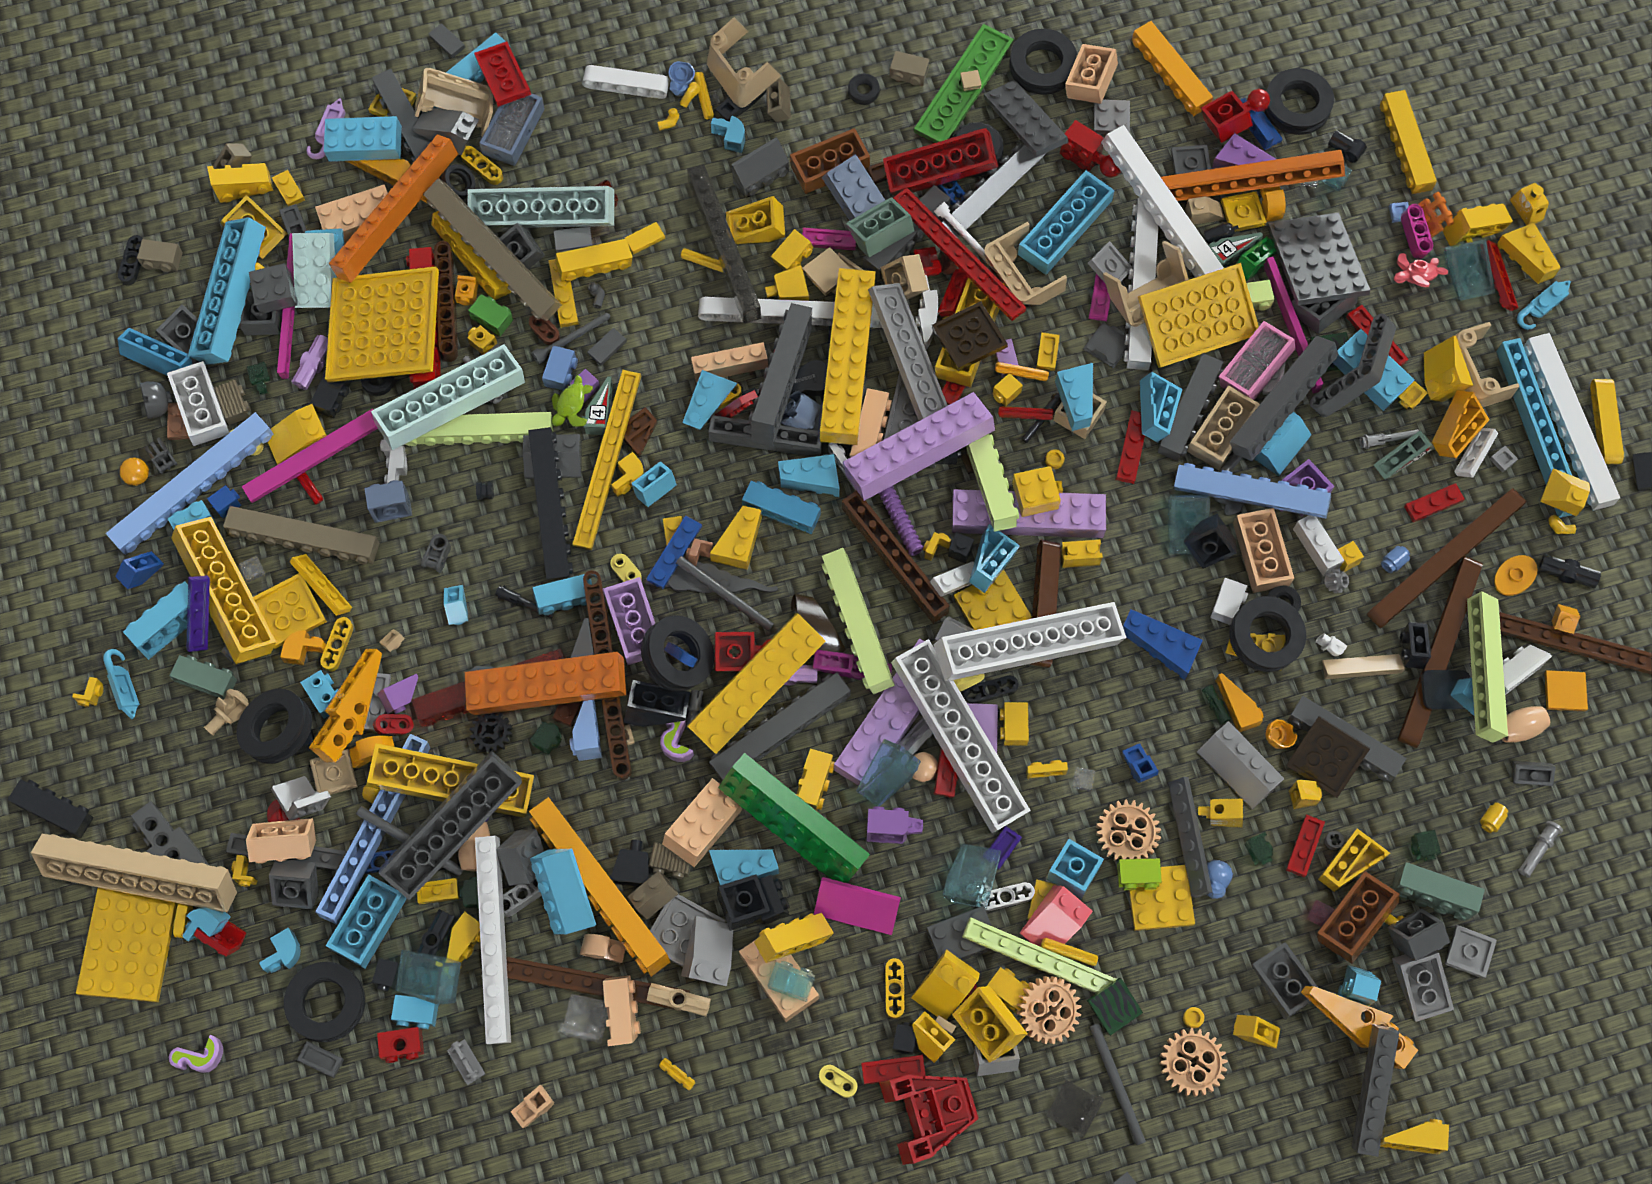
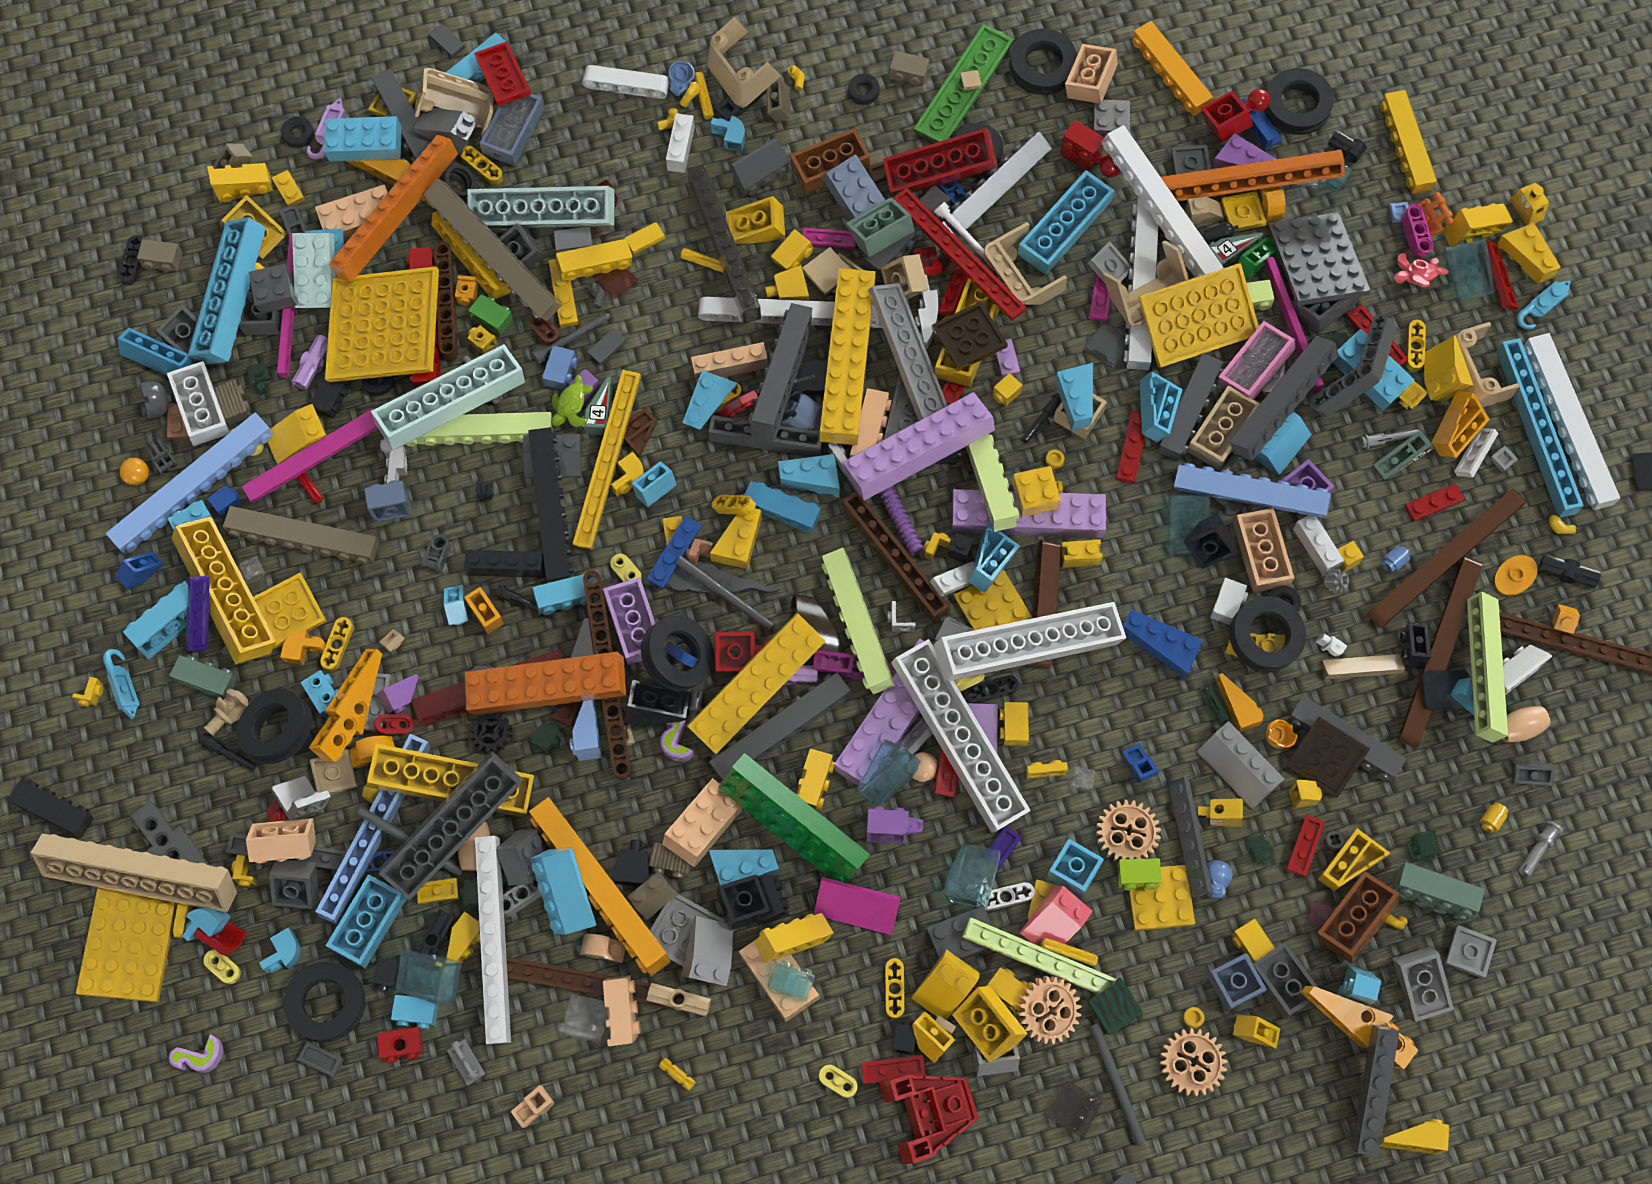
yellow tile [290,554,352,616] -> none
dark grey plate [984,80,1068,157] -> none
light orange axle [995,362,1049,381] -> none
red axle [998,406,1054,420] -> none
yellow plate [1036,333,1060,371] -> none
dark grey brick [1388,909,1450,961] -> none
yellow slope [1540,468,1590,516] -> none
light orange tile [1544,670,1588,711] -> none
yellow beam [1590,379,1624,464] -> none
none -> black pin [199,733,257,771]
none -> light yellow plate [204,949,241,984]
none -> black tyre [281,116,314,148]
none -> black brick [464,550,545,578]
none -> light orange brick [464,587,504,634]
none -> clear red piece [595,269,638,299]
none -> white brick [666,113,695,173]
none -> yellow beam [712,495,756,515]
none -> yellow arm [788,65,805,91]
none -> white bracket [888,601,915,632]
none -> sand blue brick [1207,953,1267,1012]
none -> yellow brick [1232,919,1275,964]
none -> yellow beam [1406,320,1426,372]

